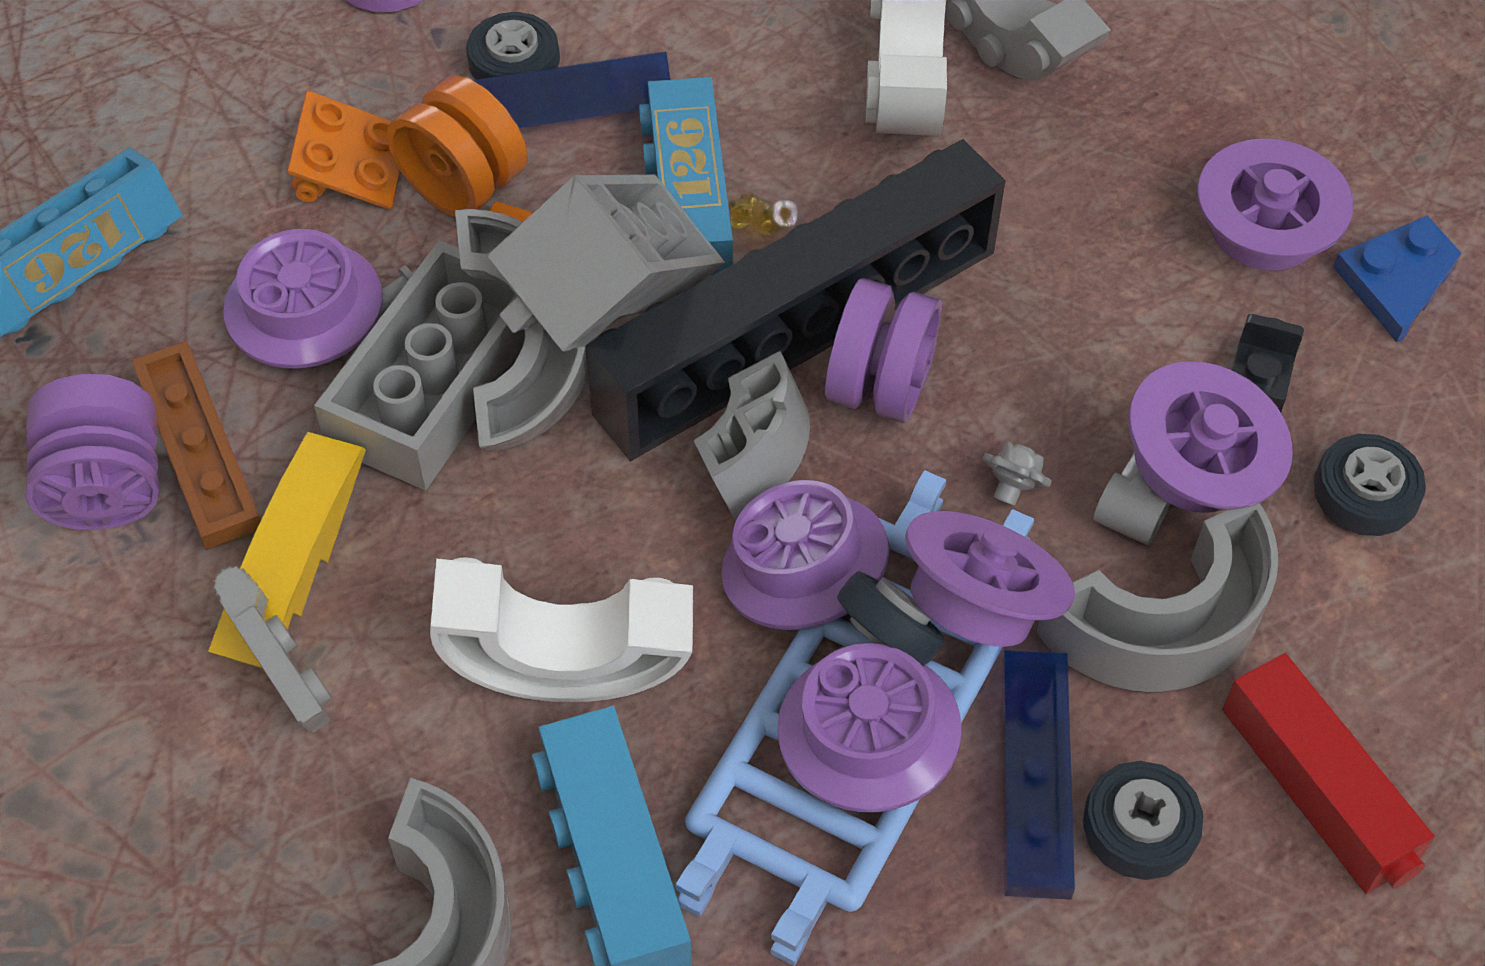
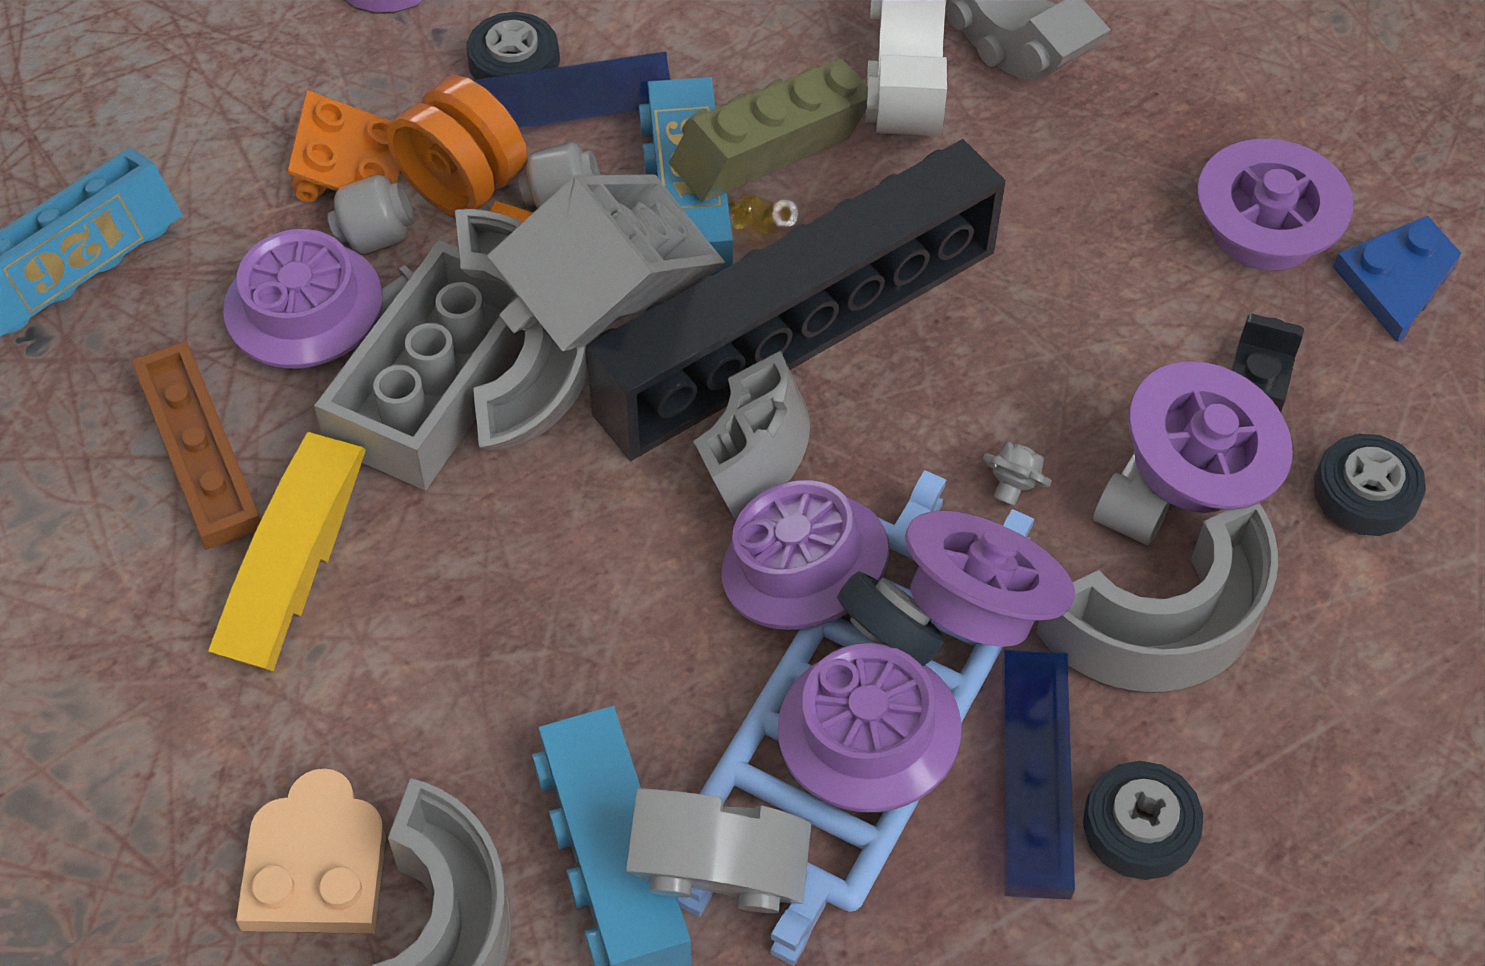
medium lavender wheel [26,374,159,530] -> none
light grey hinge [213,566,332,733] -> none
white brick [430,557,693,702] -> none
medium lavender wheel [825,278,942,423] -> none
red brick [1222,652,1435,894] -> none
none -> light nougat plate [236,769,386,933]
none -> light grey head [328,175,415,255]
none -> light grey head [519,142,601,209]
none -> light grey brick [626,788,811,913]
none -> olive brick [669,58,868,203]

